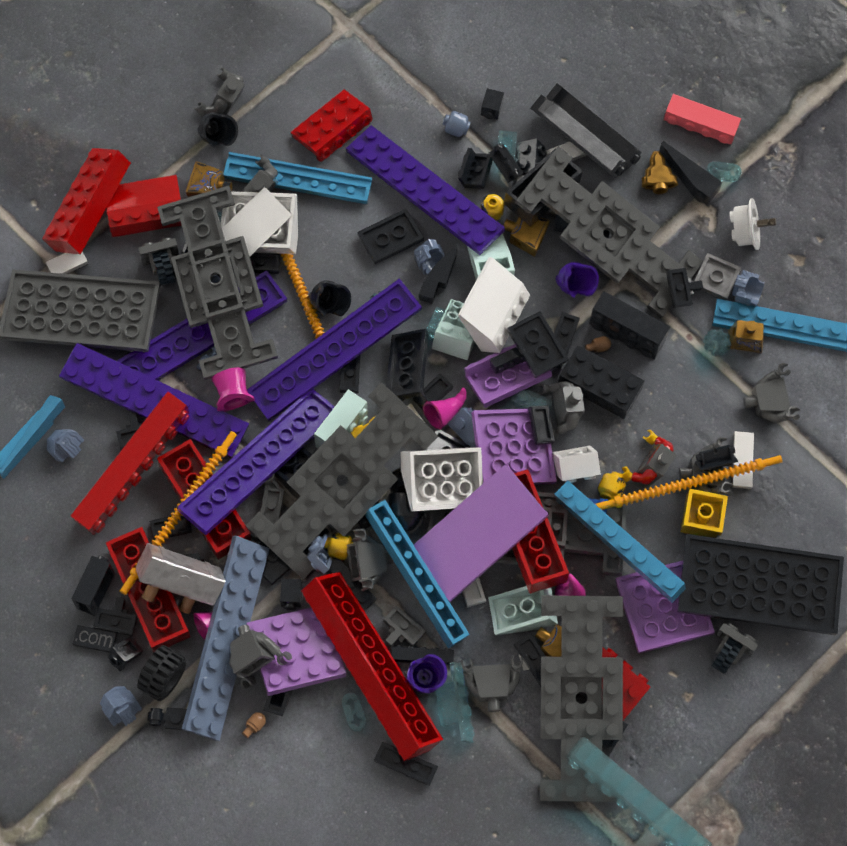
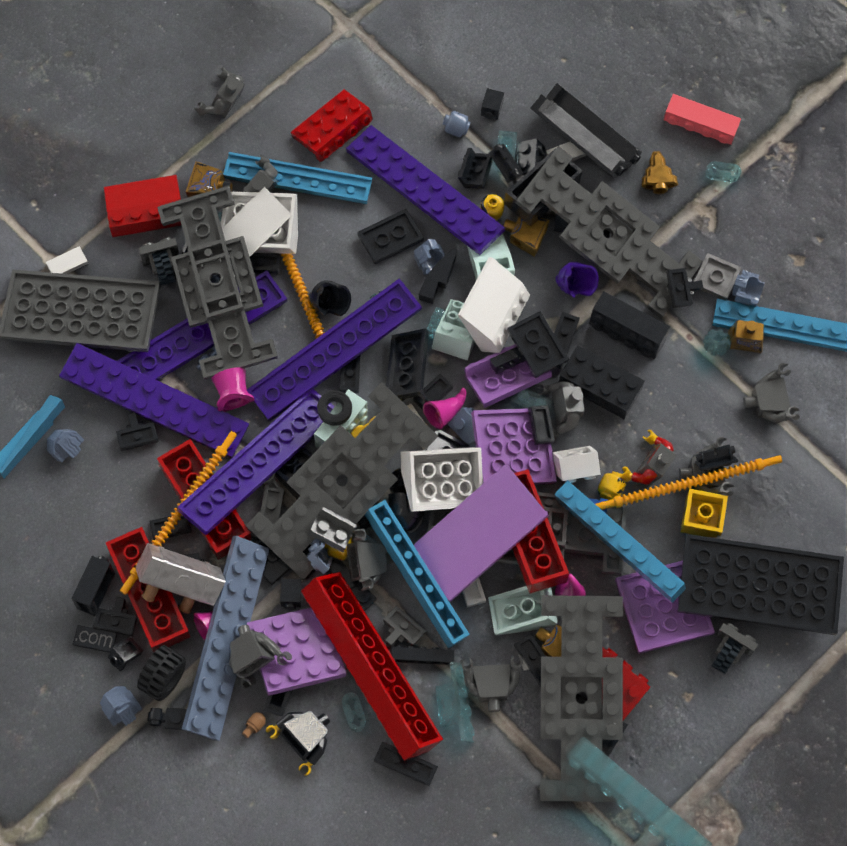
red brick [42,148,131,255] -> none
red brick [71,392,190,535] -> none
black helmet [197,112,238,147] -> none
dark purple helmet [407,654,447,694] -> none
medium nougat cylinder [585,336,611,353] -> none
black slope [659,141,722,205] -> none
white piece [730,198,776,250] -> none
white tile [732,431,754,489] -> none
none -> black torso [266,711,330,776]
none -> dark grey bracket [308,507,357,552]
none -> black tyre [317,390,352,426]

